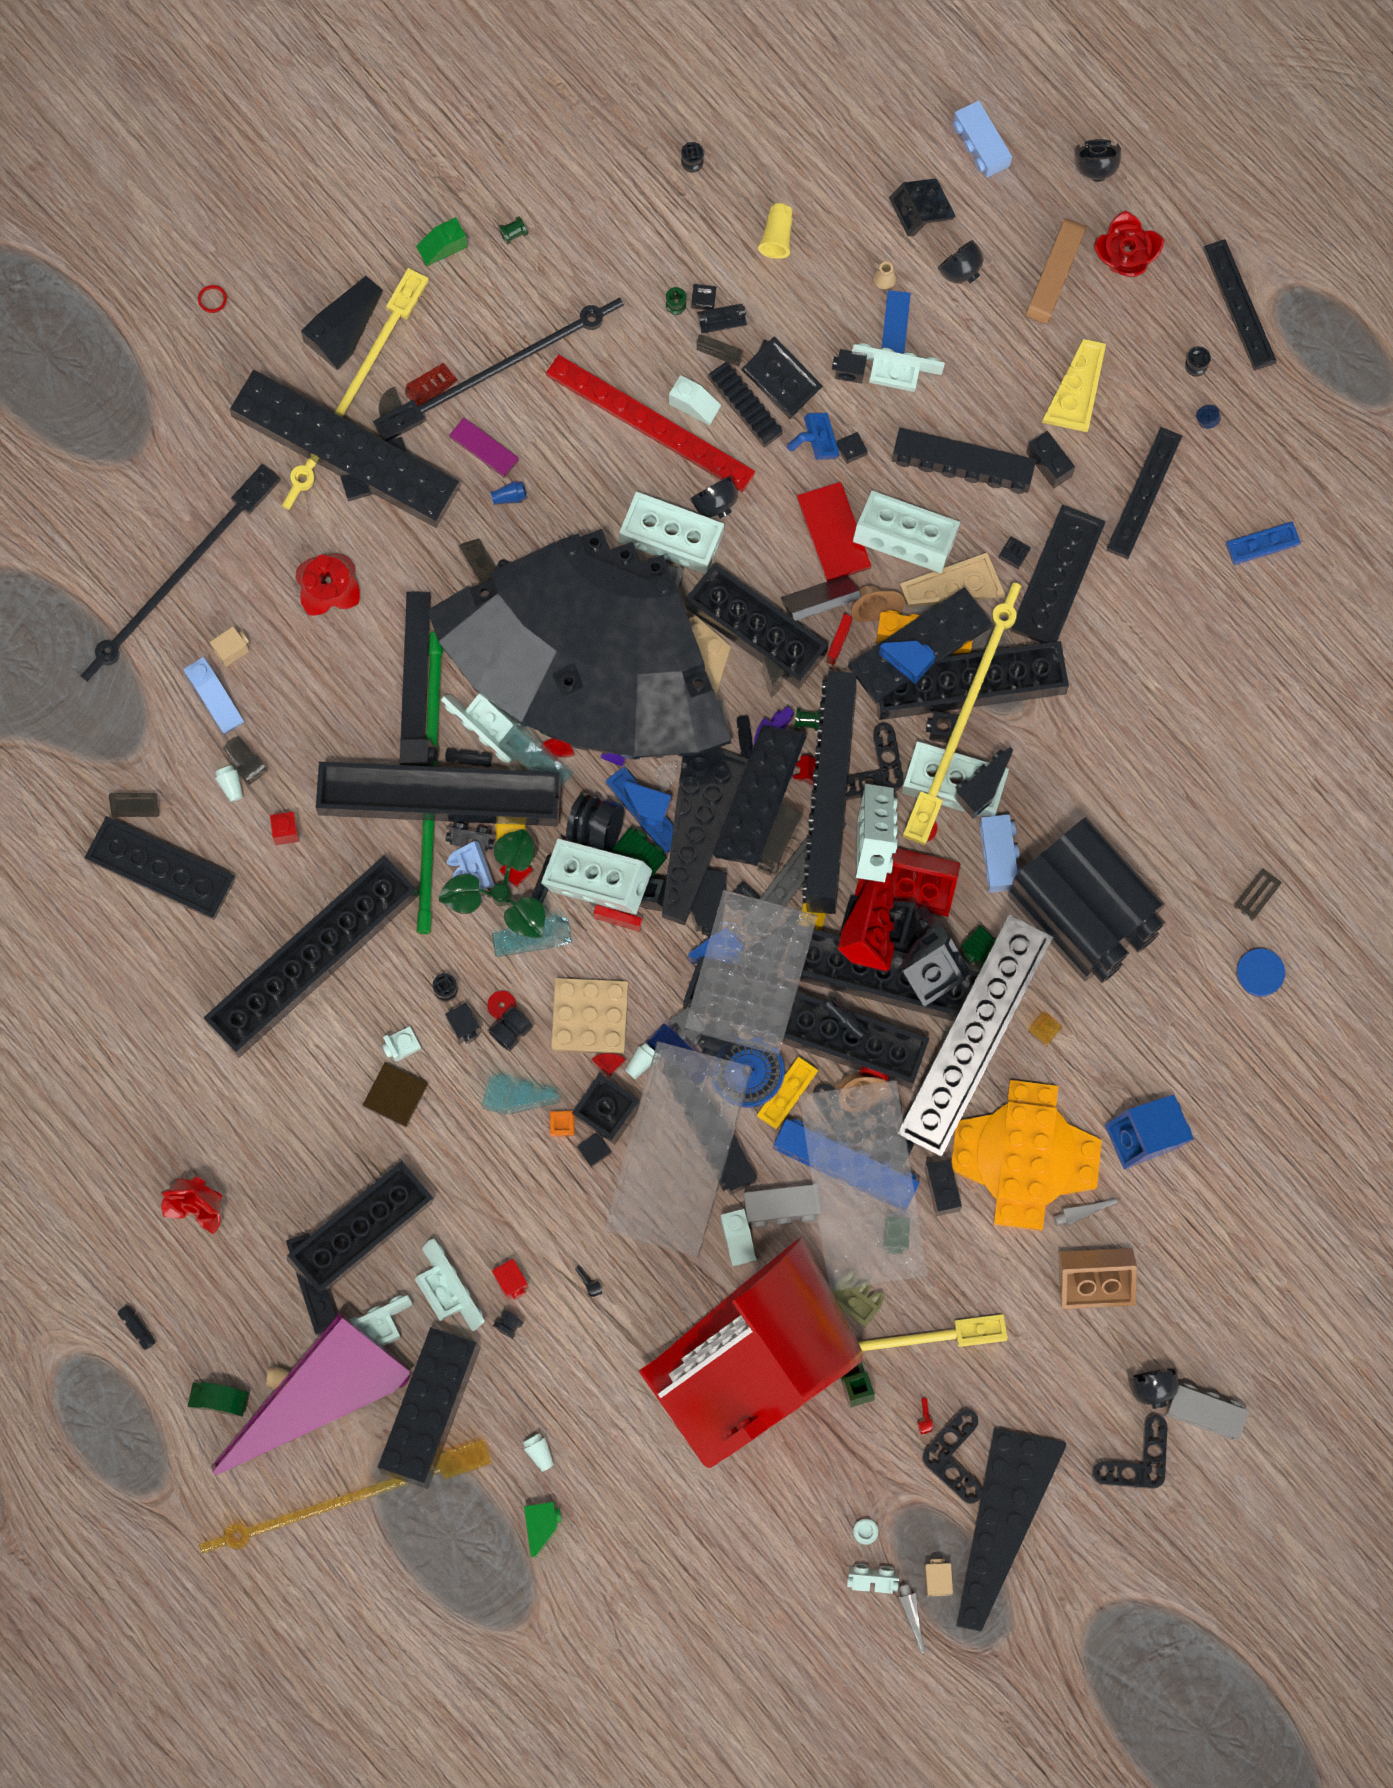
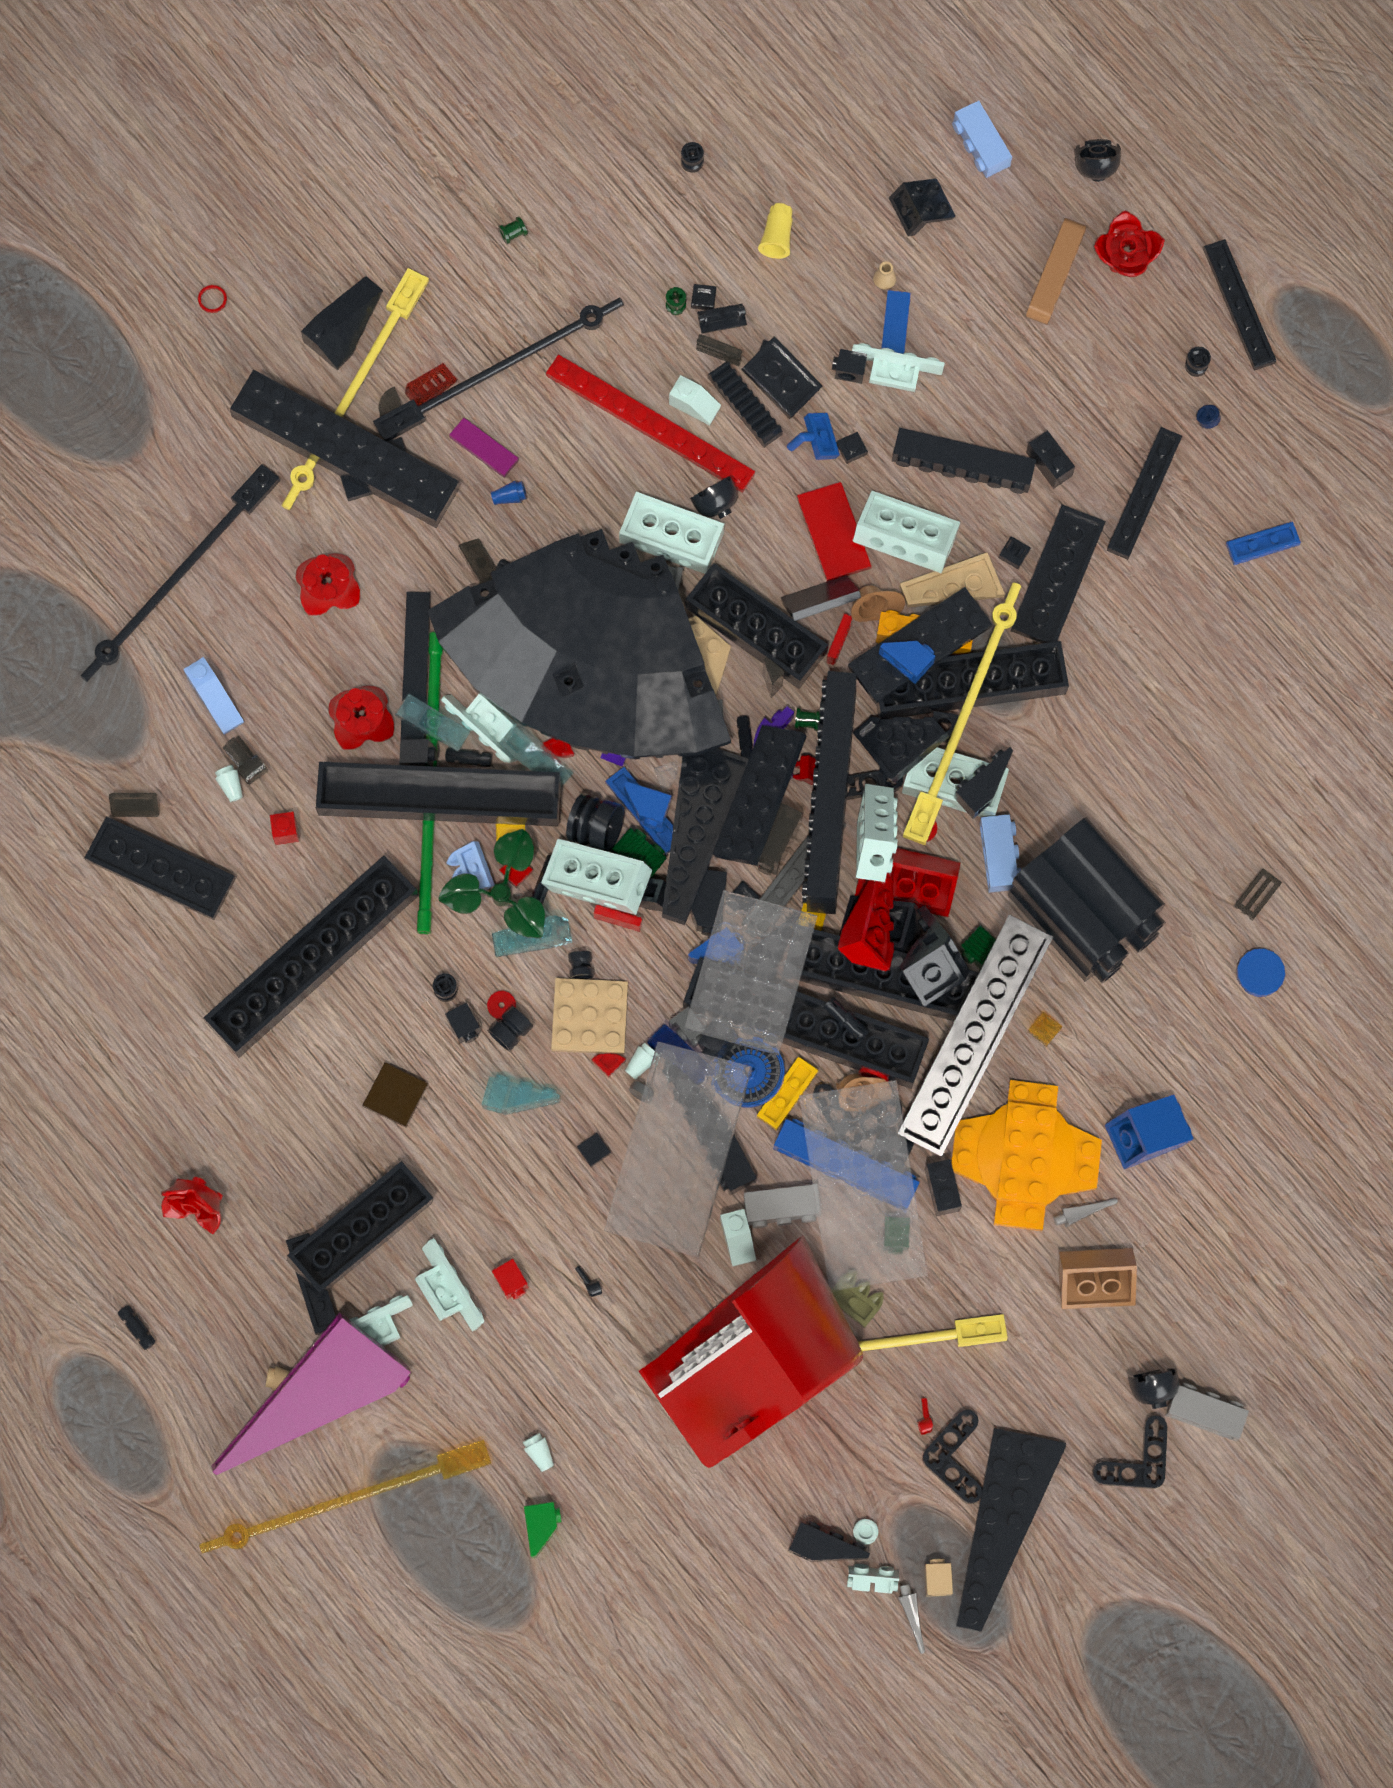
dark green brick [187,1382,248,1417] -> none
tan brick [210,627,249,668] -> none
black brick [377,1327,480,1489] -> none
light aqua bracket [382,1026,421,1062] -> none
green slope [416,217,468,267] -> none
black hinge [445,822,496,851] -> none
black wheel [492,1309,524,1340] -> none
orange tile [550,1111,575,1137] -> none
black brick [572,1073,643,1145] -> none
dark green brick [840,1361,875,1408] -> none
black cylinder [937,239,984,284] -> none
light yellow wing [1042,339,1106,432] -> none
none -> red brick [328,686,394,750]
none -> clear light blue slope [394,694,470,751]
none -> black wheel [568,951,594,980]
none -> dark grey tile [629,1081,654,1103]
none -> black slope [788,1520,870,1562]
none -> black plate [853,717,949,784]

